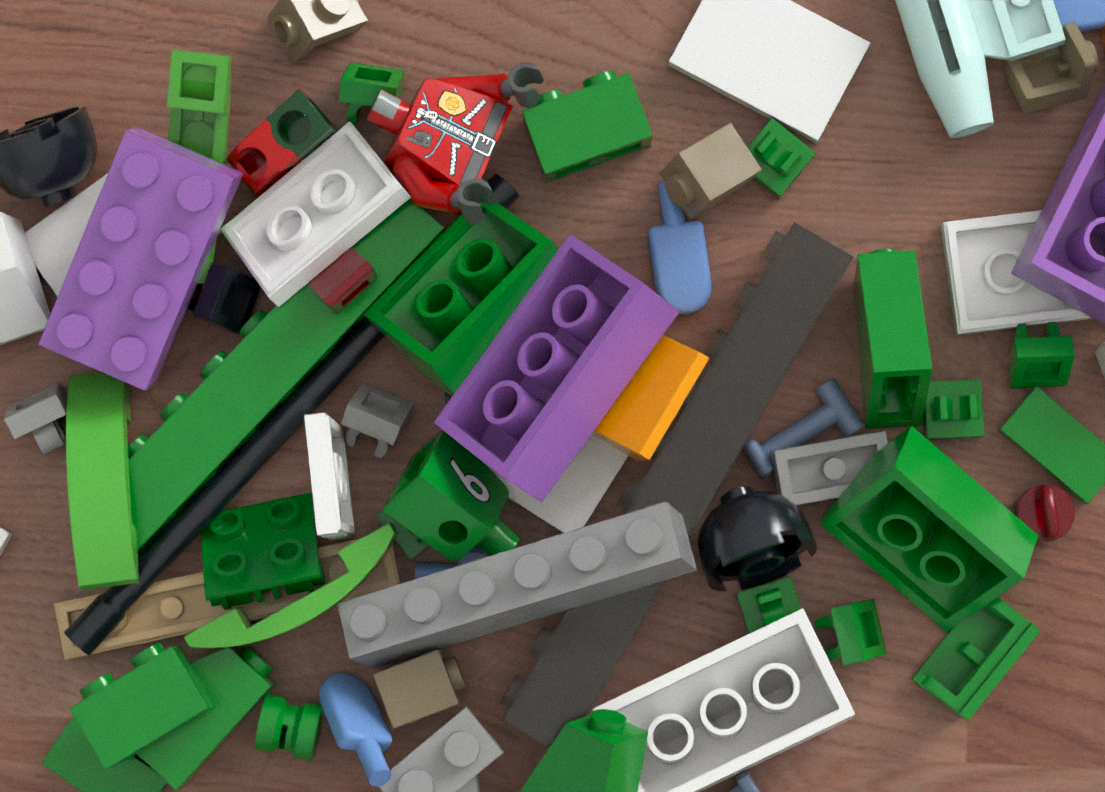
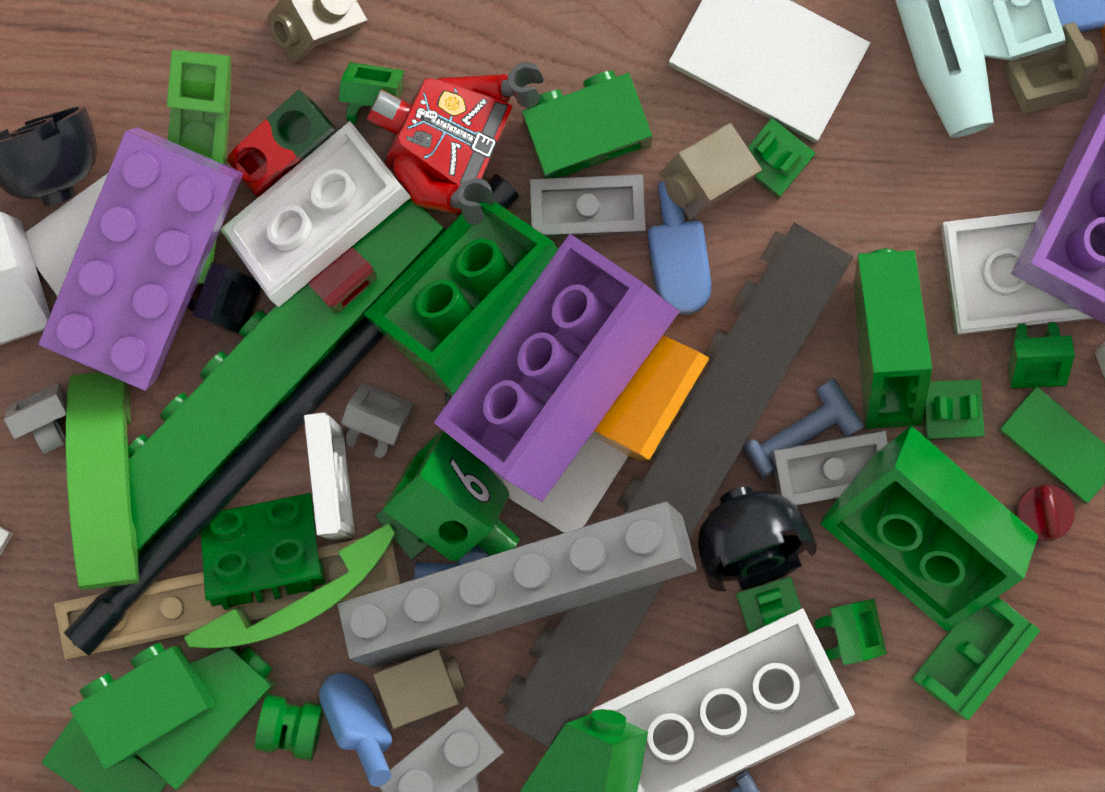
none -> light grey plate [530,174,646,238]

